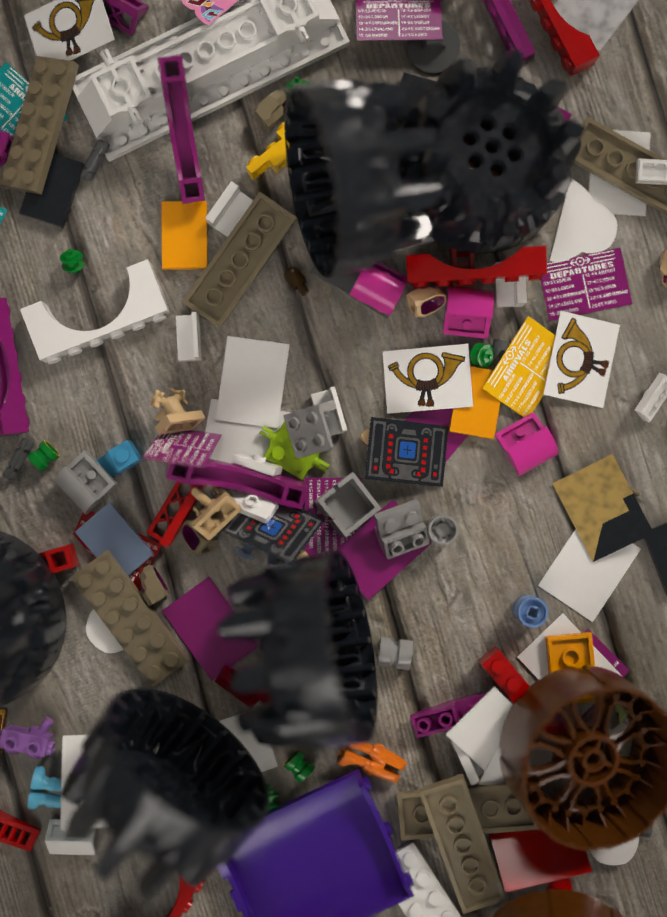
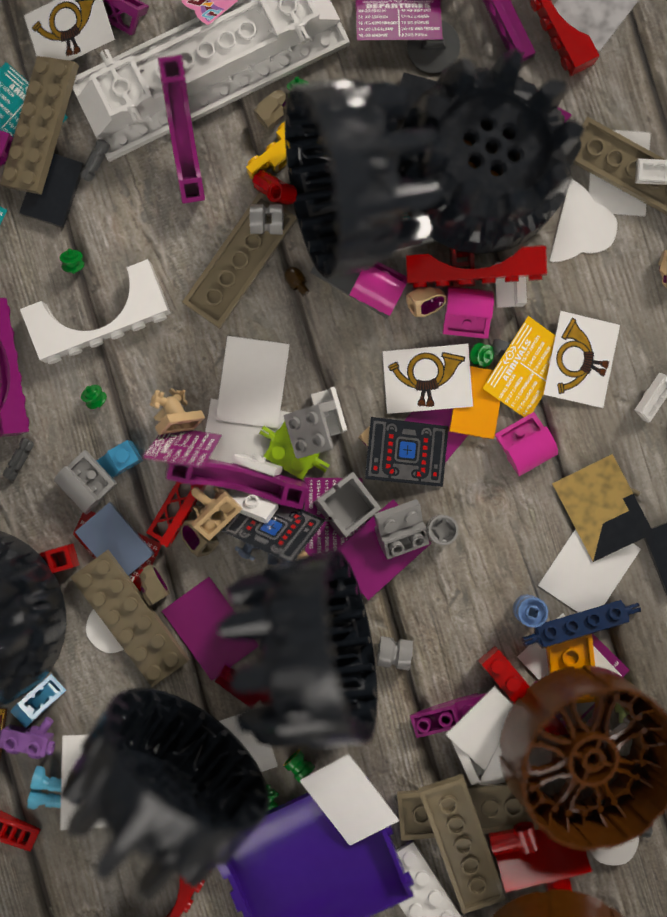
green wheel [27,440,60,472] -> none
white panel [45,819,96,855] -> none
light orange tile [161,201,208,270] -> none
white panel [176,312,202,362] -> none
white panel [205,181,253,237] -> none
orange piece [336,743,407,783] -> none
magenta sticker [541,248,632,321] -> none
none -> dark azure arch [10,674,67,728]
none -> green wheel [81,385,107,409]
none -> light grey wheel [250,204,284,235]
none -> red piece [252,170,297,205]
none -> white sticker [300,754,399,845]
none -> red piece [489,821,539,856]
none -> dark blue plate [522,600,641,649]

